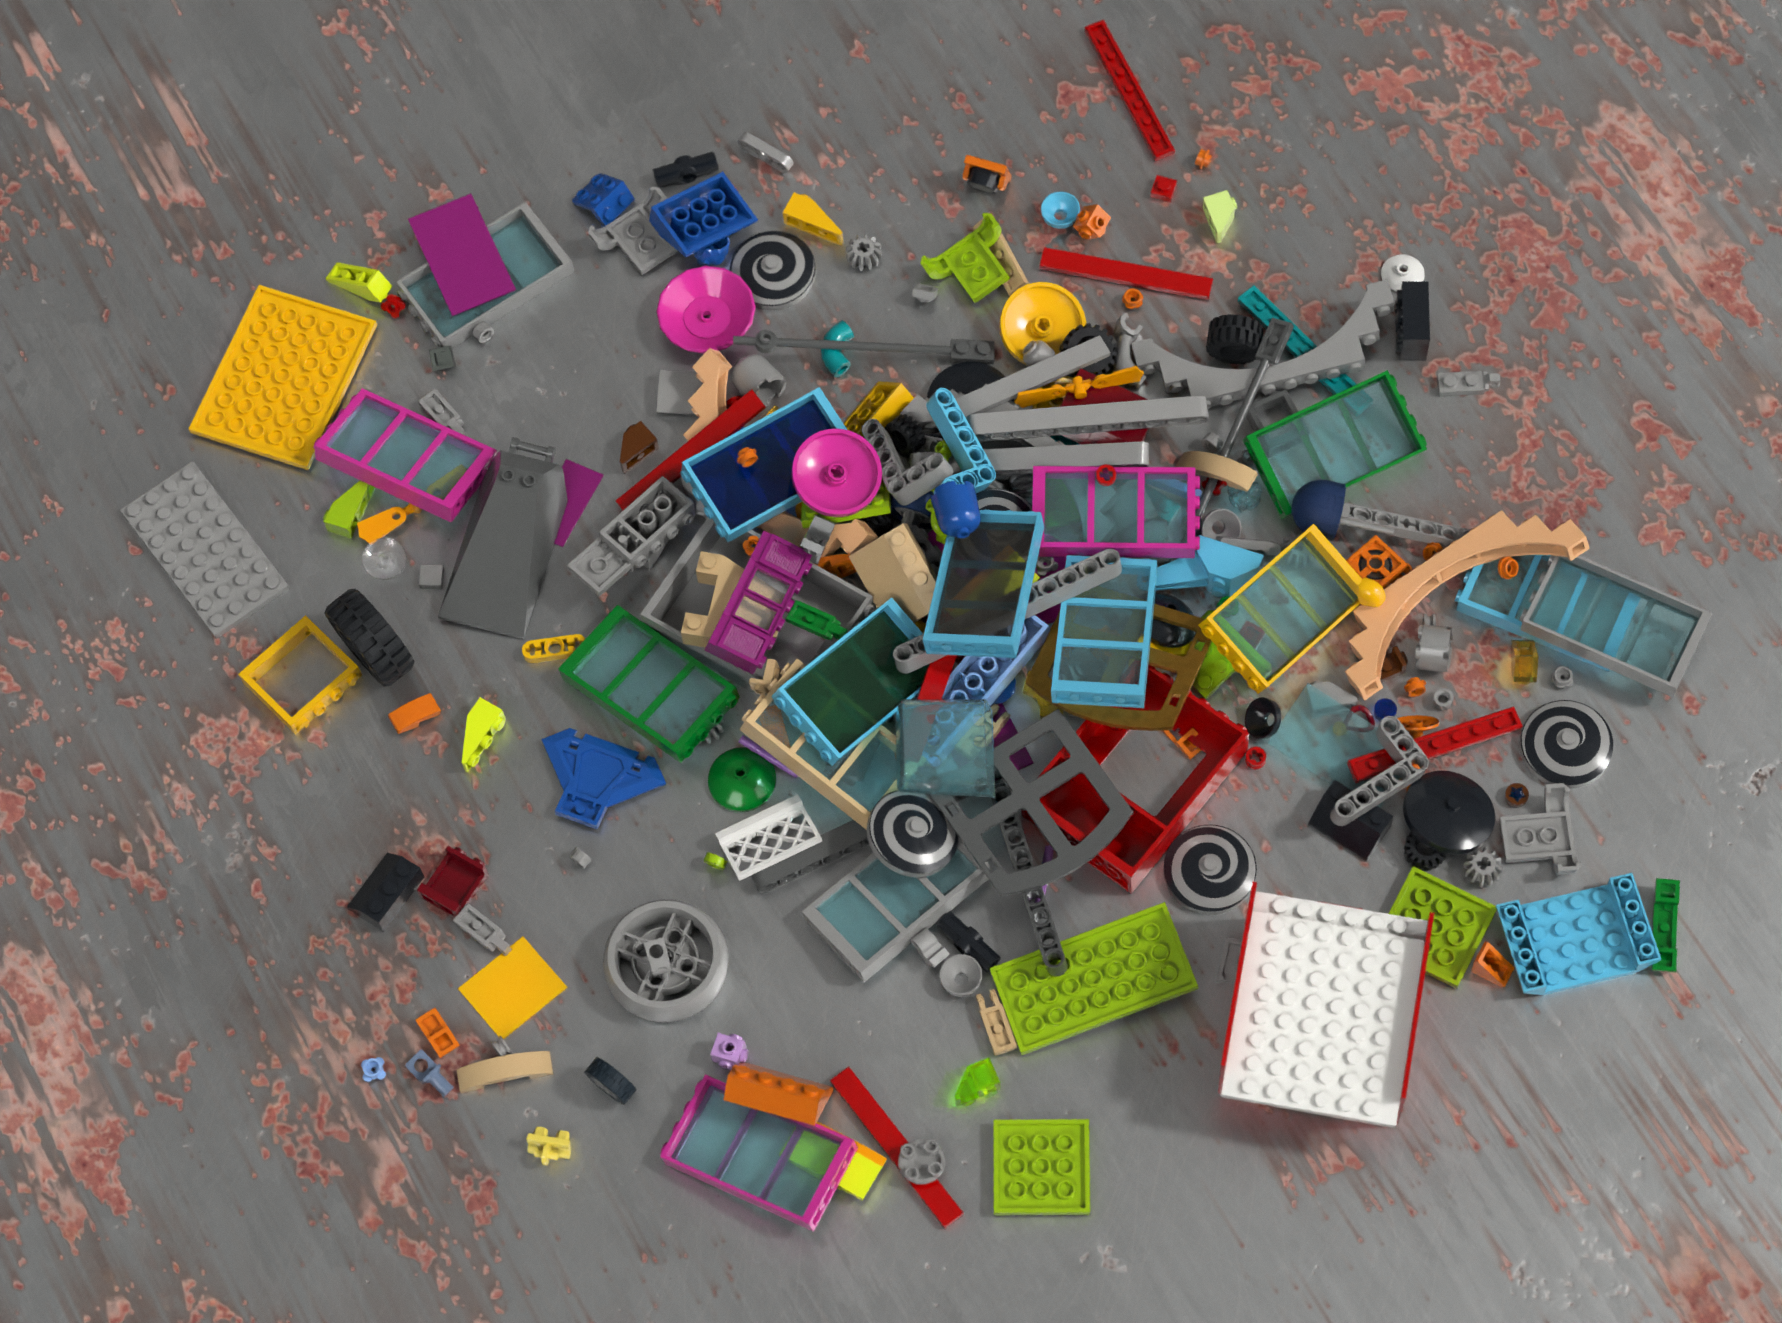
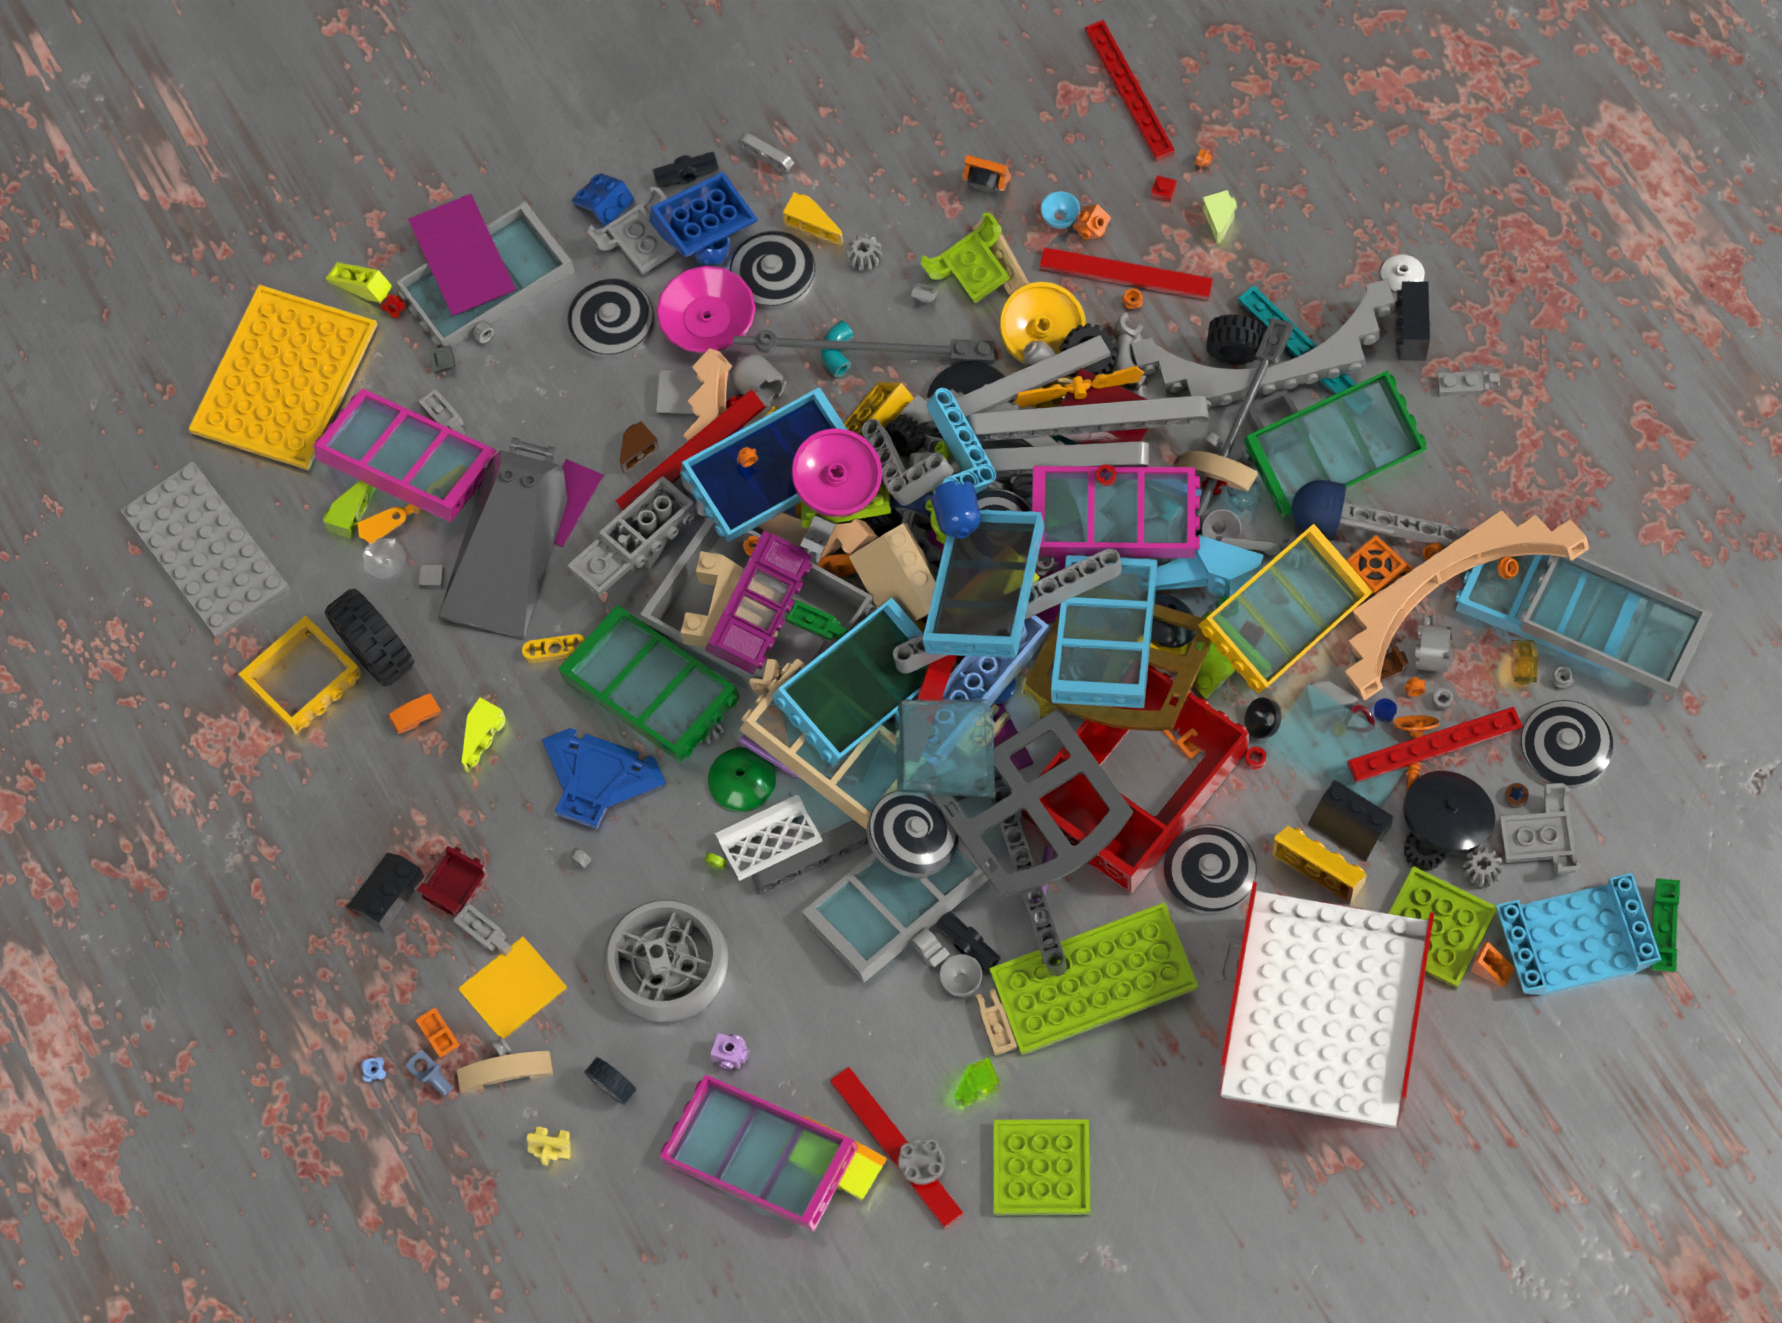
orange slope [723,1062,834,1126] -> none
light grey beam [1330,716,1429,826] -> none
yellow piece [1357,578,1386,607] -> none
none -> dish [568,279,654,359]
none -> yellow slope [1272,826,1367,904]

